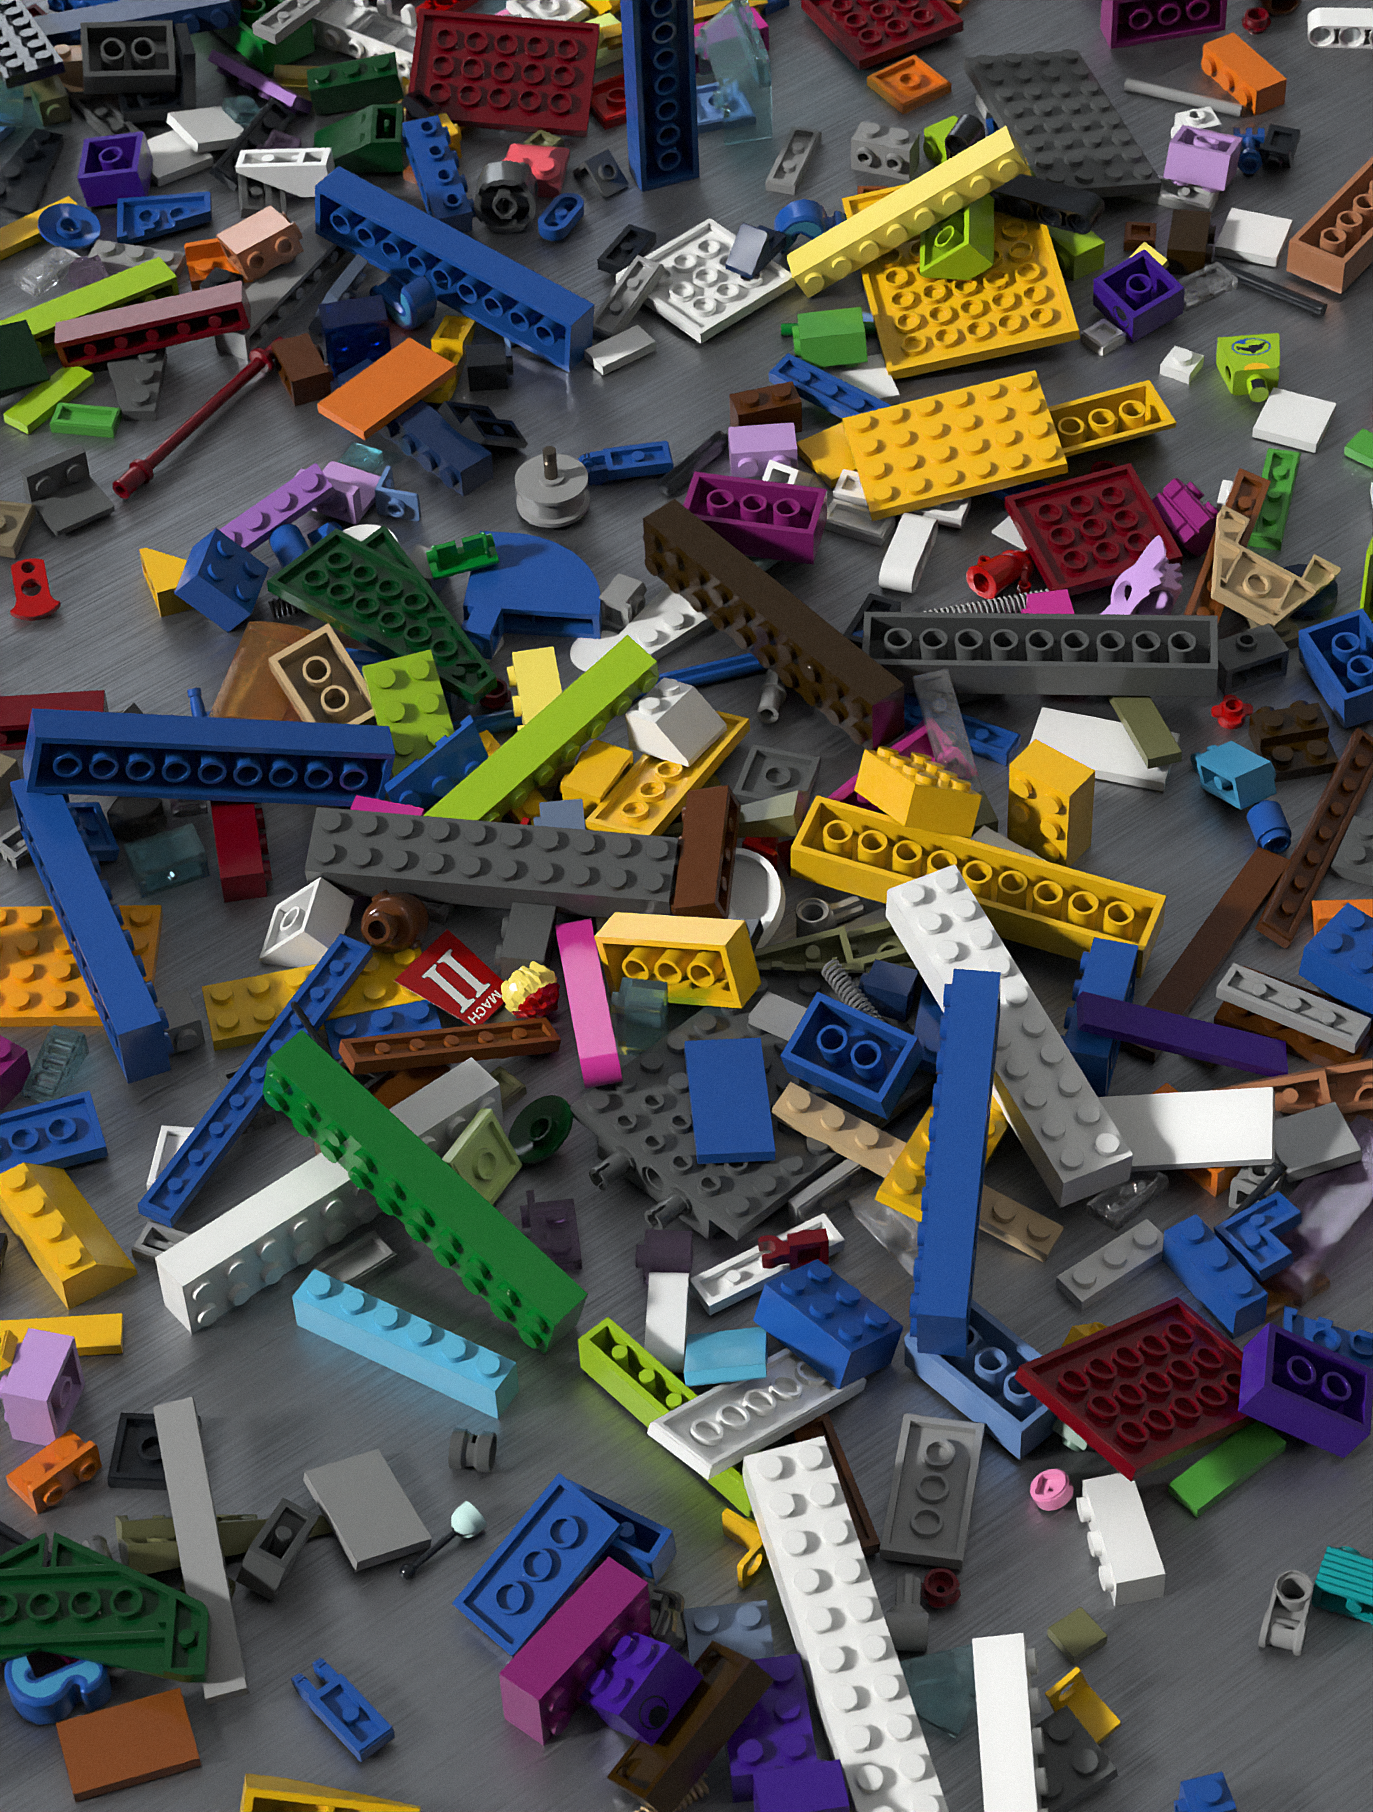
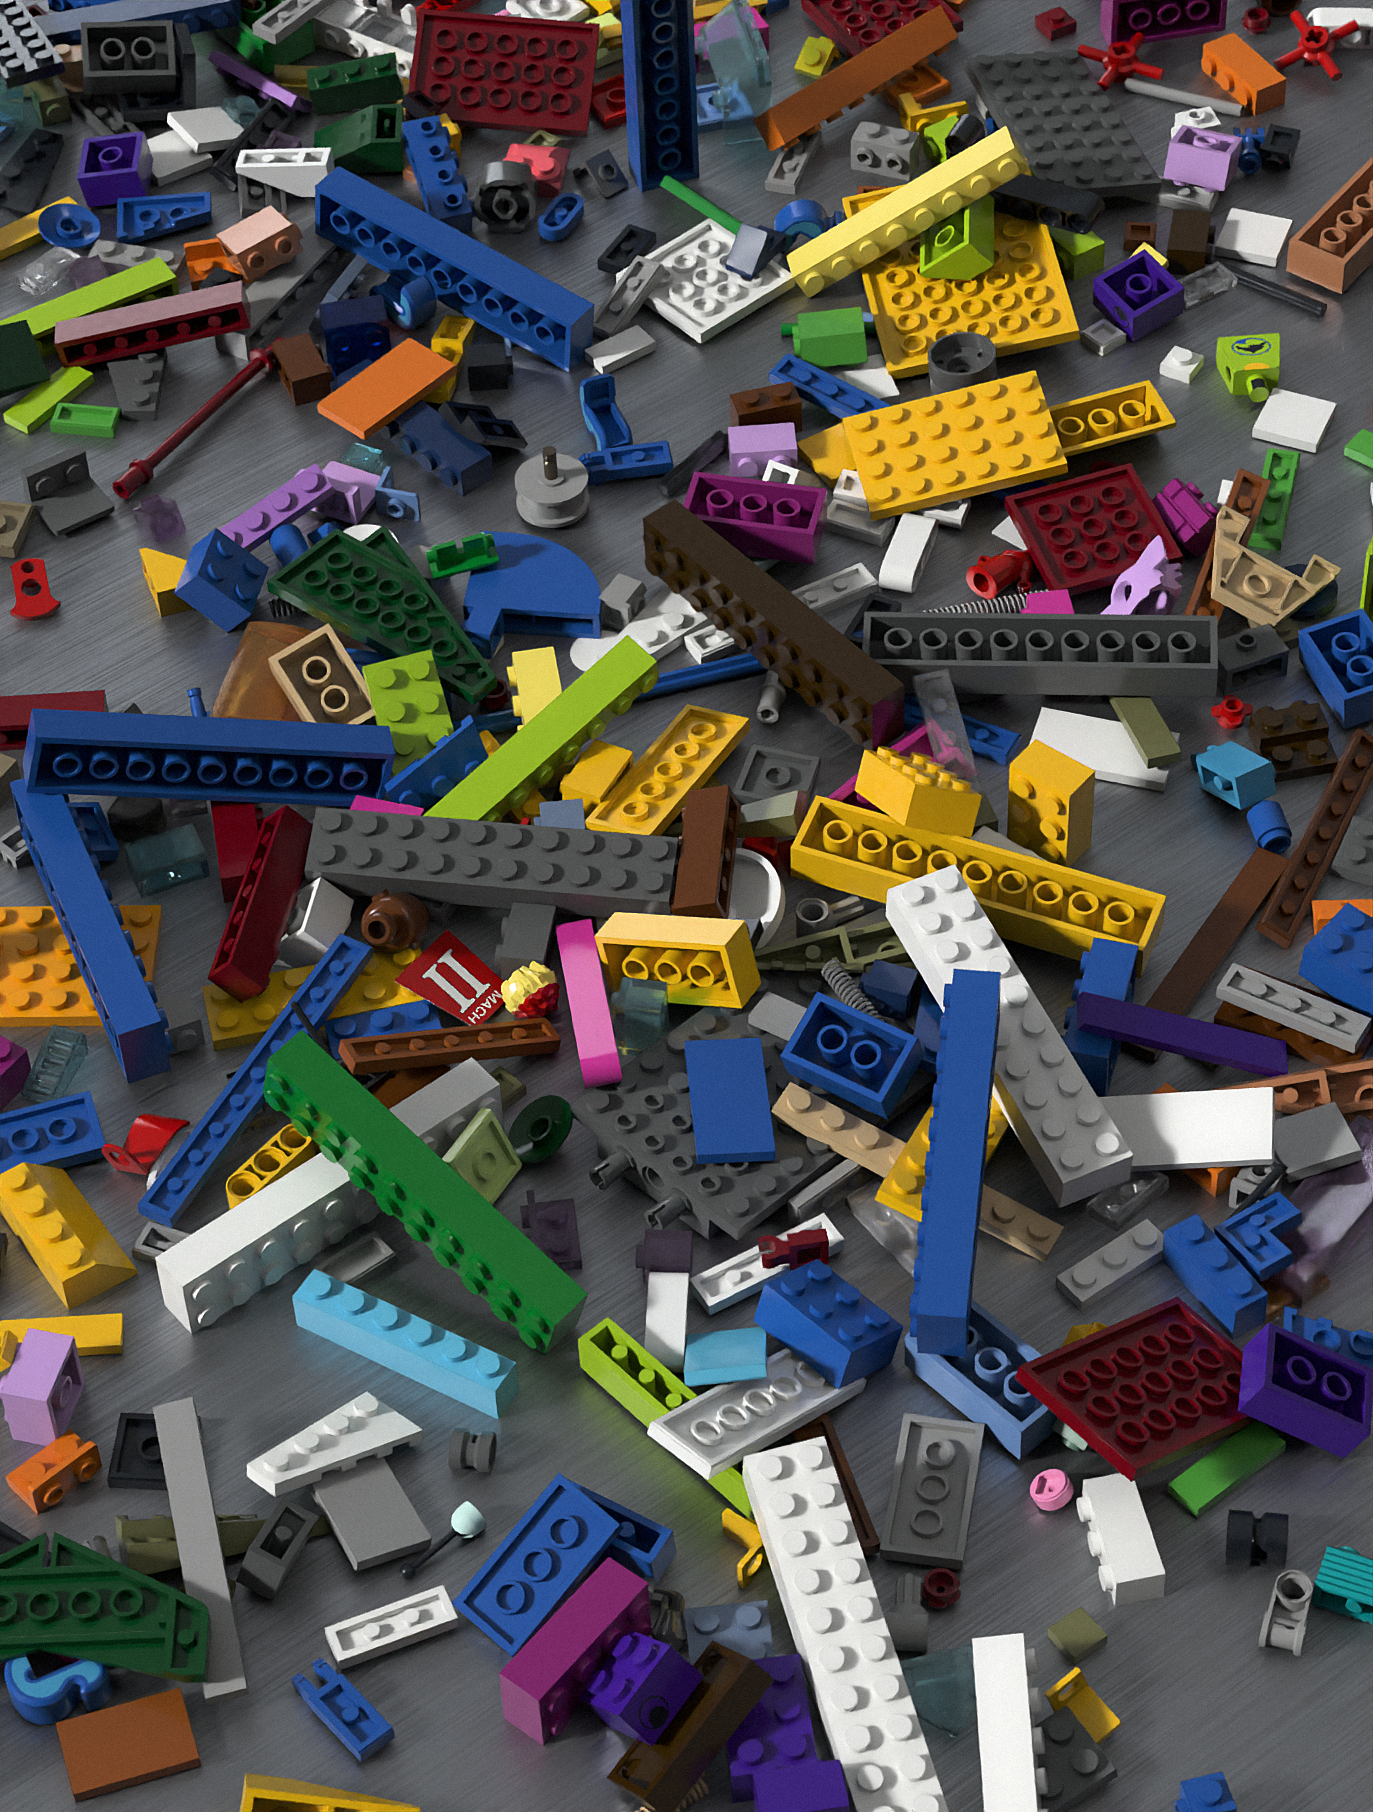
white slope [625,677,727,767] -> none
none -> red piece [101,1113,190,1175]
none -> clear purple bracket [132,494,186,543]
none -> dark red brick [207,805,313,1003]
none -> yellow beam [225,1124,316,1210]
none -> white wing [247,1392,423,1496]
none -> white plate [325,1585,459,1670]
none -> blue animal [579,373,633,451]
none -> green tile [660,176,743,235]
none -> white tile [684,562,879,664]
none -> orange brick [752,5,958,152]
none -> yellow bracket [794,36,841,79]
none -> yellow bracket [899,92,969,139]
none -> dark grey wheel [928,332,998,396]
none -> dark red plate [1035,6,1077,41]
none -> red bar [1077,33,1165,92]
none -> black wheel [1226,1509,1288,1569]
none -> red bar [1273,10,1360,82]

